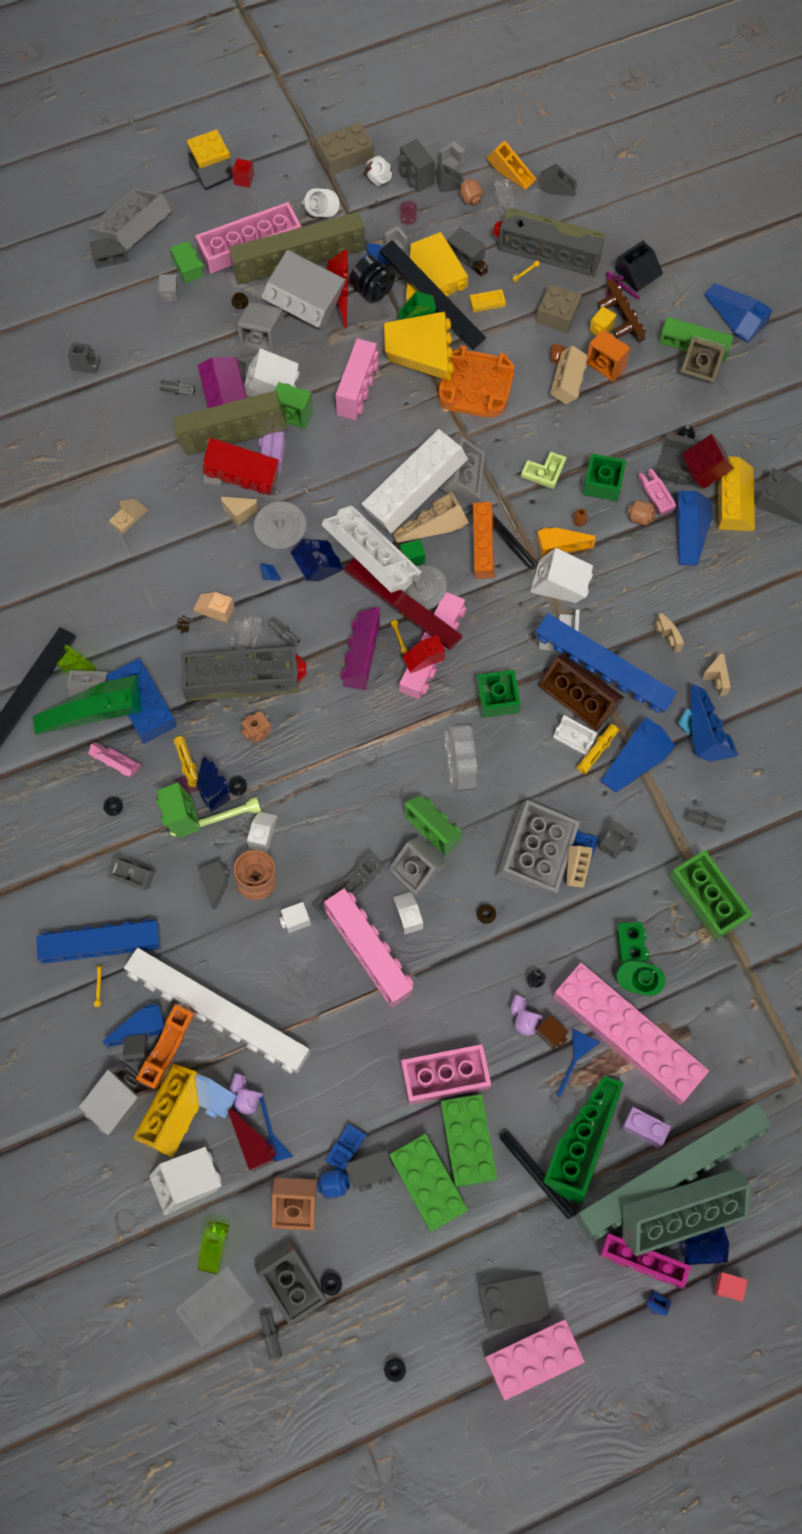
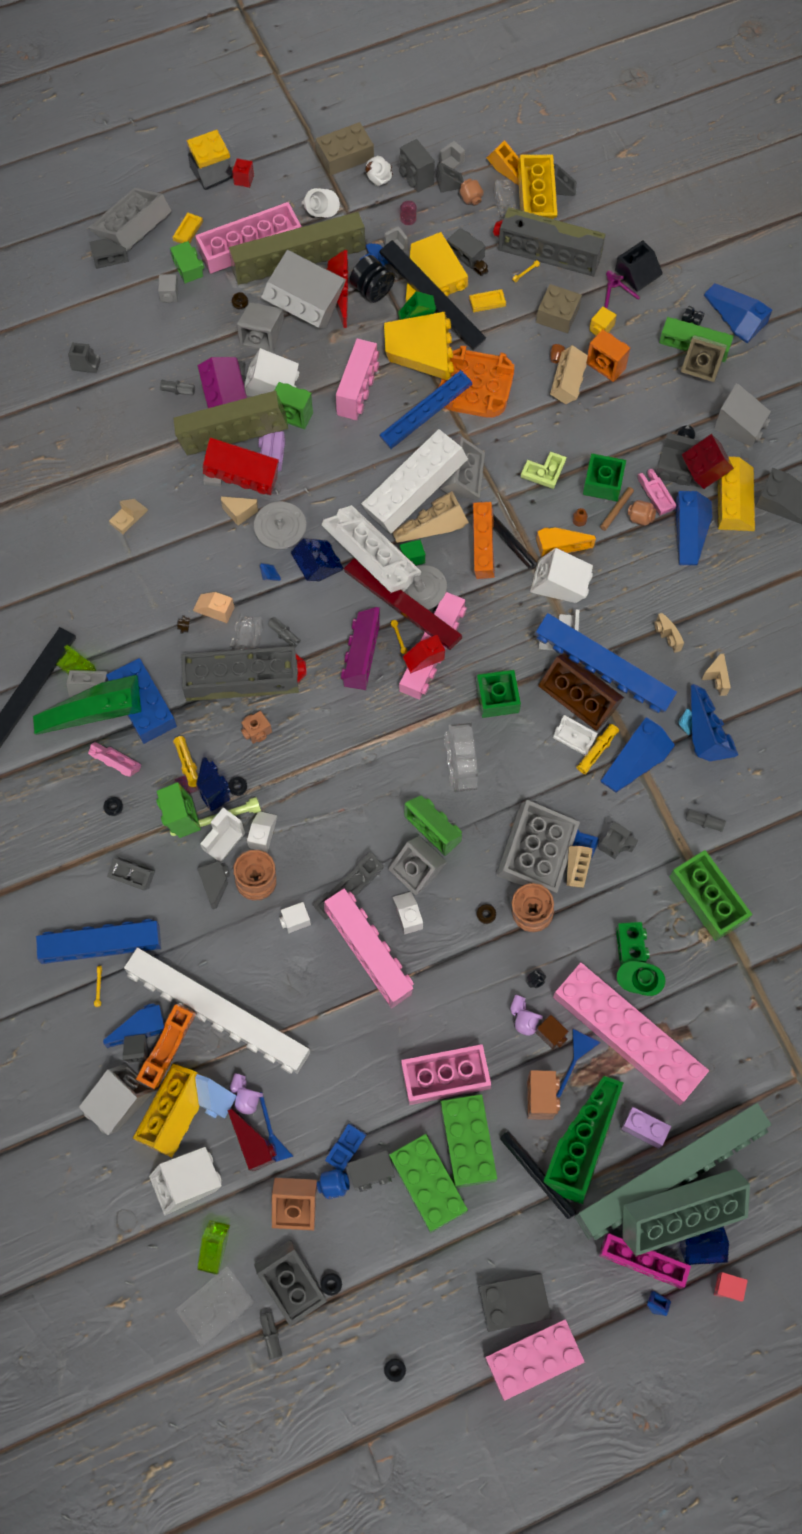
reddish brown plate [597,278,646,343] -> none
none -> yellow tile [173,213,203,243]
none -> white panel [200,808,245,862]
none -> blue tile [380,370,473,449]
none -> nougat wheel [512,883,554,933]
none -> yellow slope [518,155,557,219]
none -> nougat brick [527,1070,560,1120]
none -> medium nougat bar [600,487,634,531]
none -> black wheel [681,306,705,326]
none -> light grey slope [714,383,771,447]

